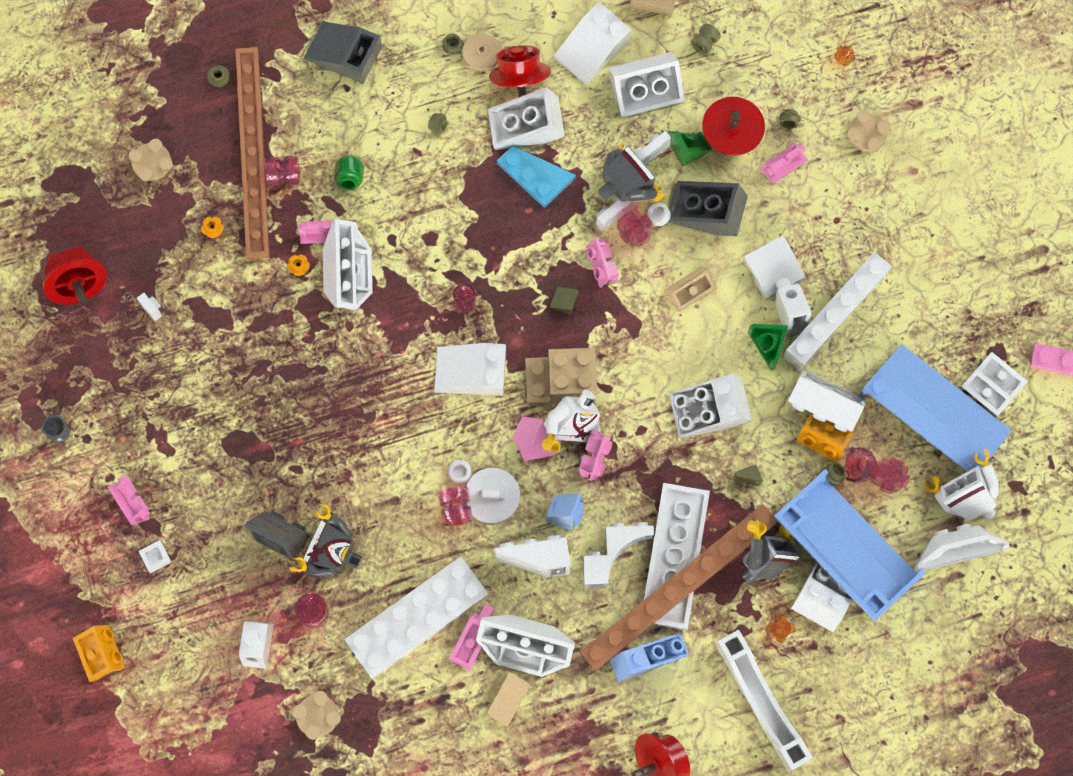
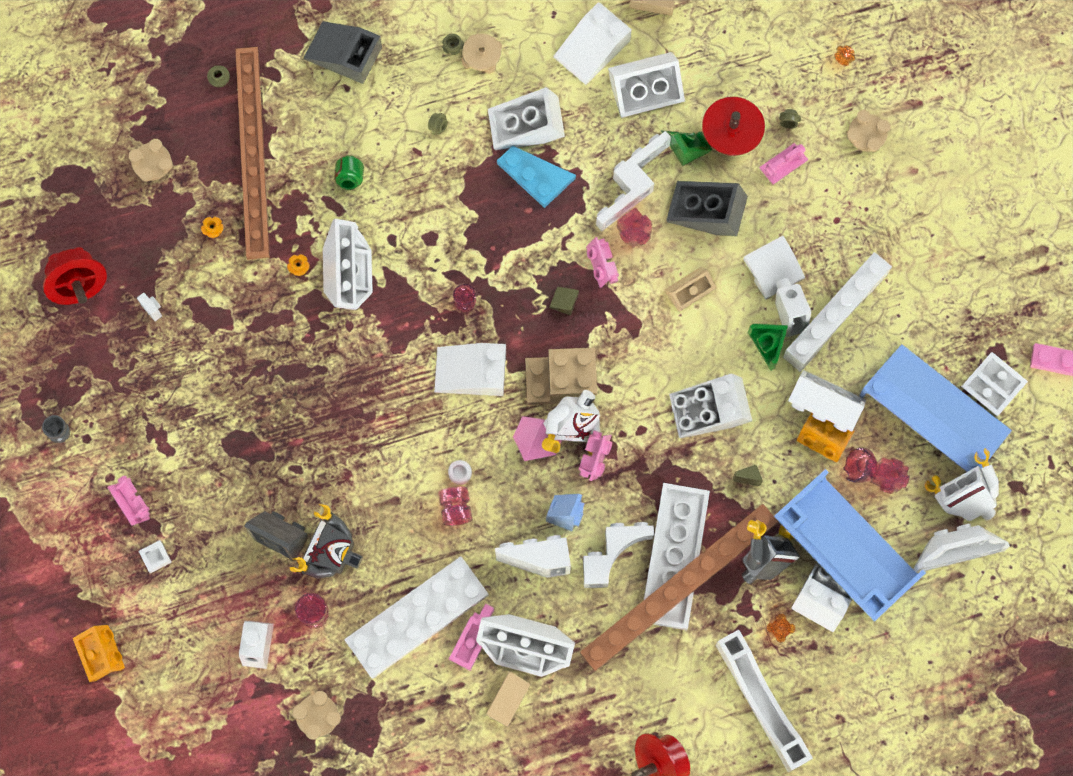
clear pink wheel [265,156,300,186] -> none
bright pink hinge [299,220,333,244] -> none
white shield [464,468,520,523] -> none
red piece [489,45,551,98] -> none
dark grey torso [598,144,666,202] -> none
light blue slope [610,633,689,682] -> none
white tile [647,203,671,226] -> none
olive wheel [690,23,721,55] -> none
olive plate [824,462,846,485] -> none

